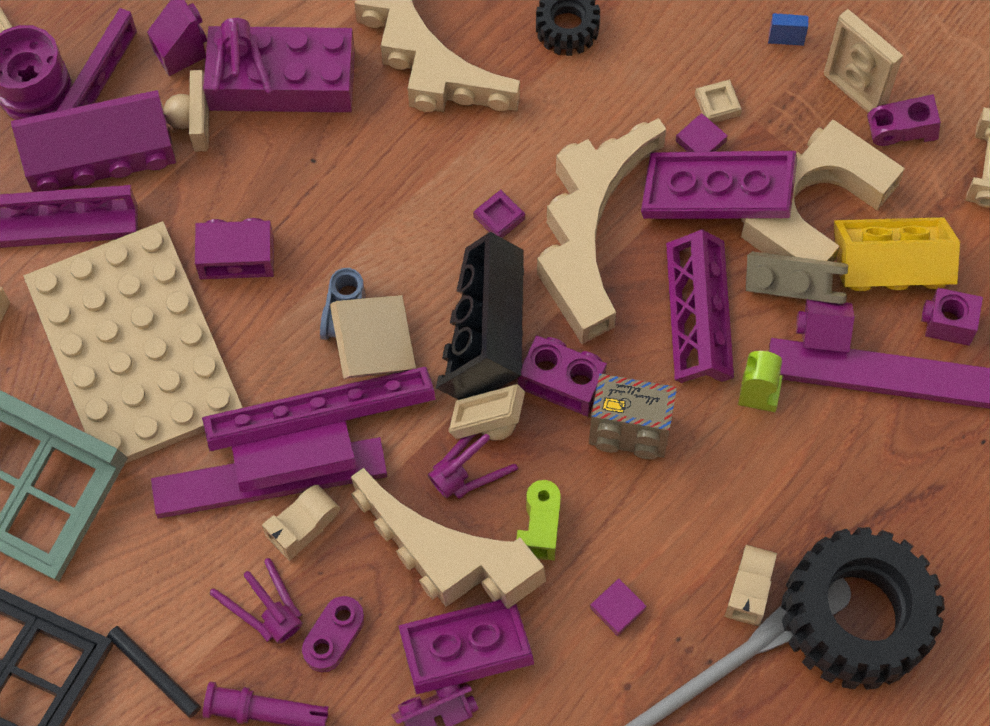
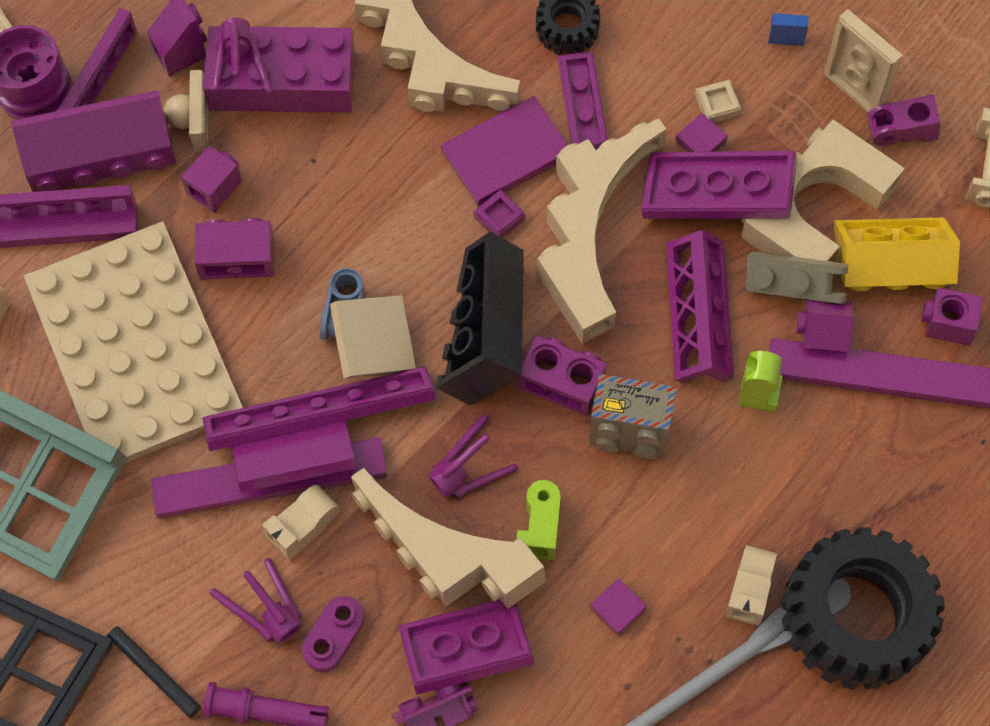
tan tile [449,384,525,440] -> none
none -> magenta brick [181,146,242,213]
none -> magenta tile [441,96,568,206]
none -> magenta tile [557,52,608,150]

